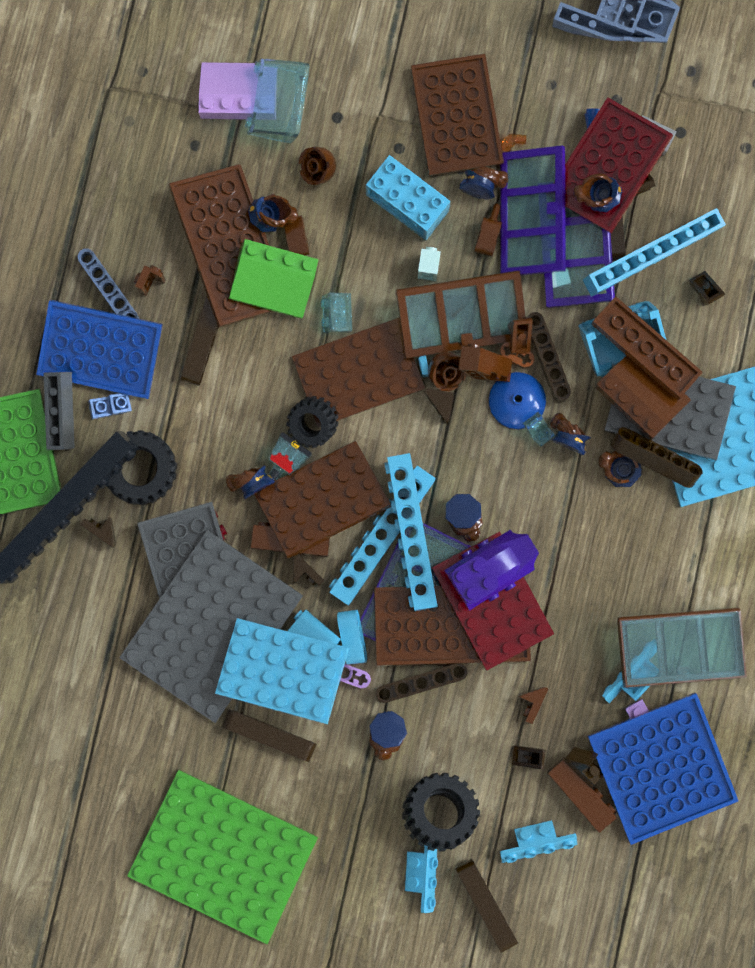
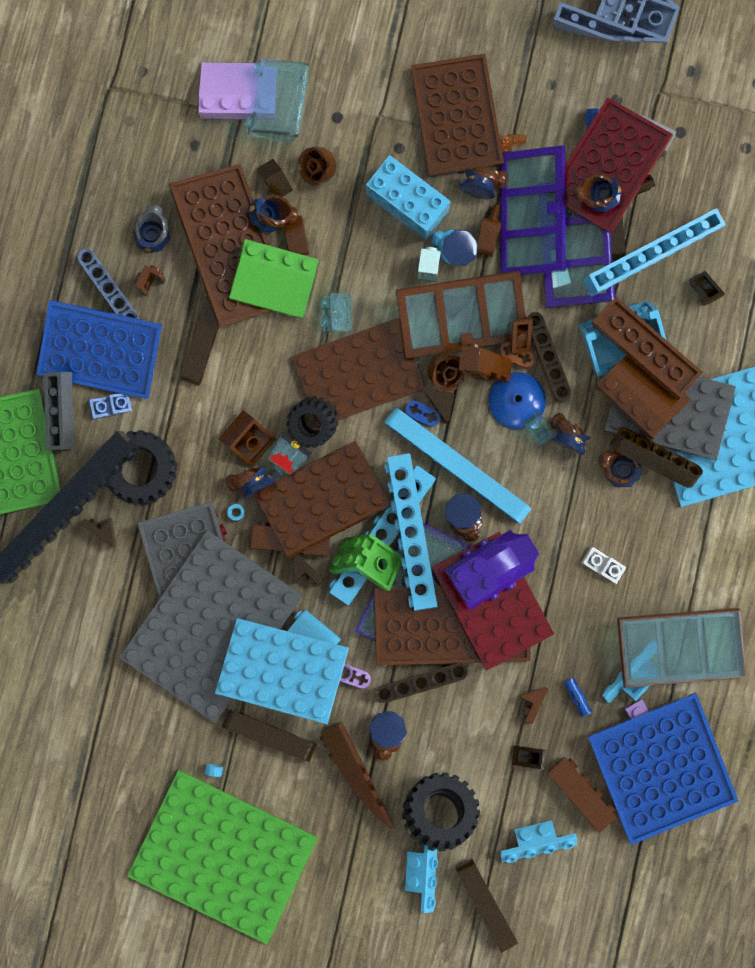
medium azure beam [337,610,367,665] -> none
medium azure tile [418,355,428,378] -> none
dark brown slope [563,747,603,788] -> none
none -> piece [133,204,170,253]
none -> medium azure axle [205,764,223,777]
none -> reddish brown slope [218,410,276,468]
none -> medium azure axle [227,504,245,521]
none -> dark brown slope [257,159,293,197]
none -> reddish brown wedge [319,722,394,829]
none -> bright green bracket [329,533,404,591]
none -> medium azure beam [384,407,531,524]
none -> blue beam [406,401,440,427]
none -> dark blue piece [431,229,478,266]
none -> blue pin [563,677,592,717]
none -> white slope [581,547,626,584]

